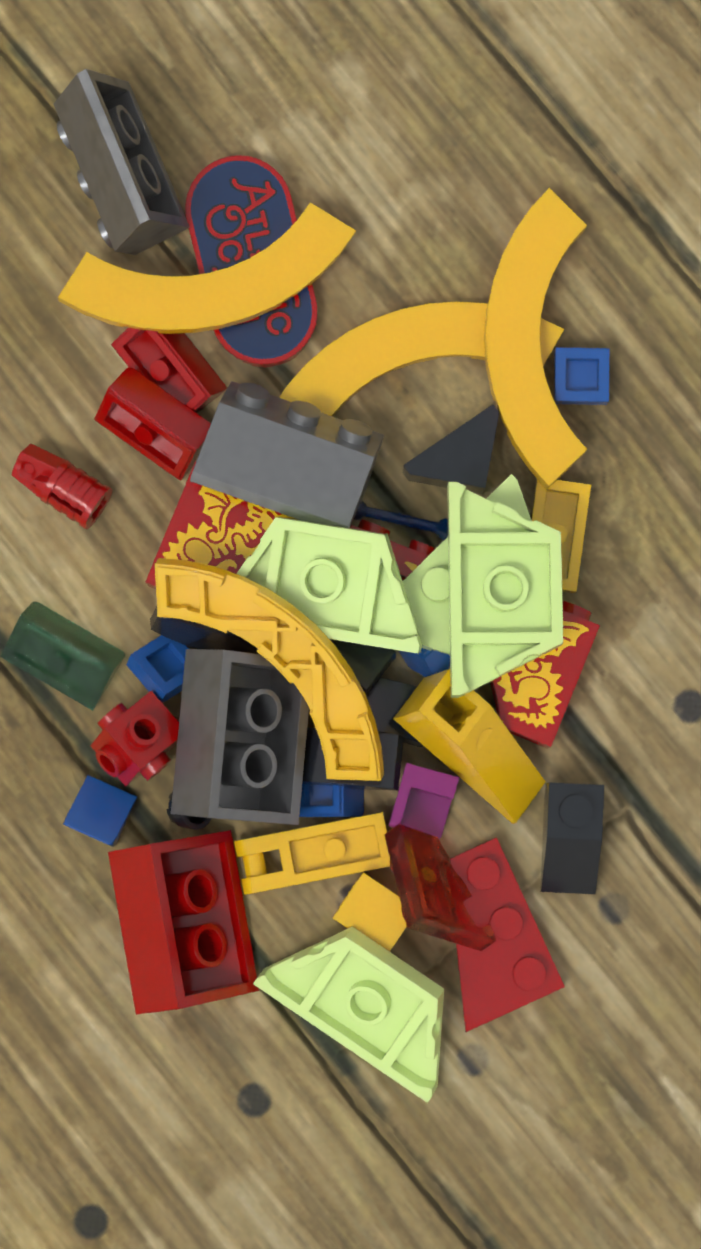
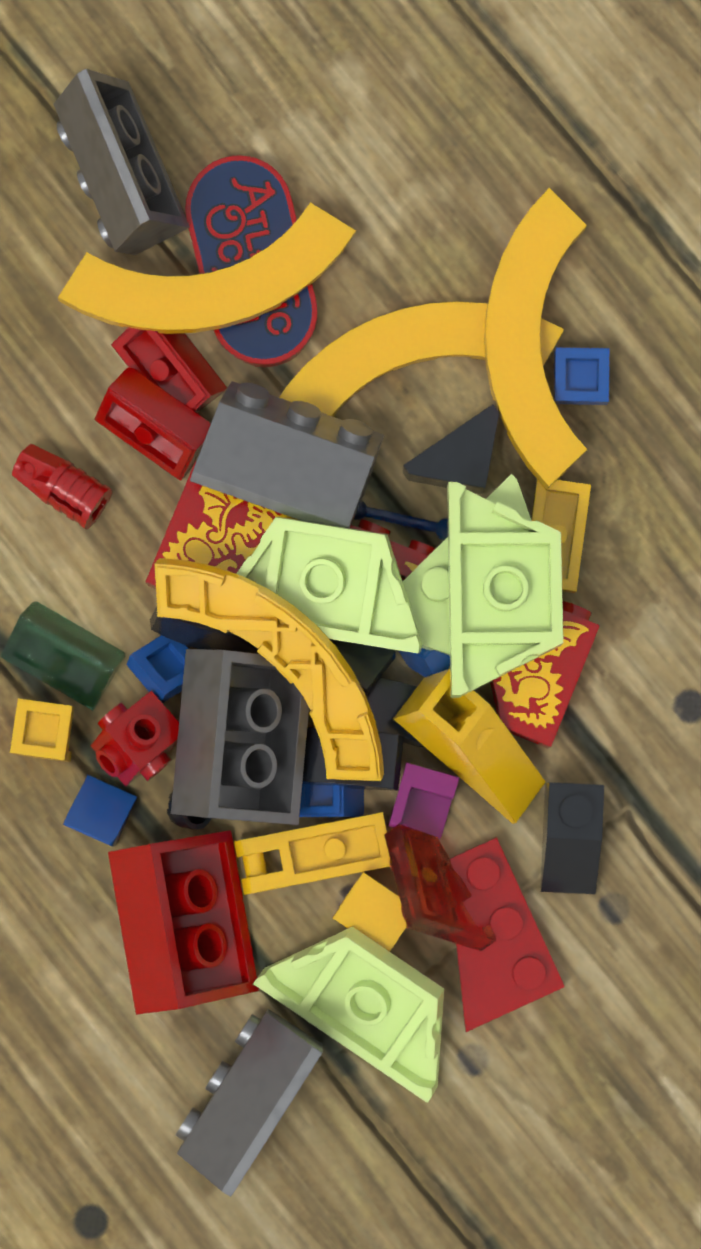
none -> yellow panel [10,698,74,762]
none -> flat silver slope [175,1009,323,1197]

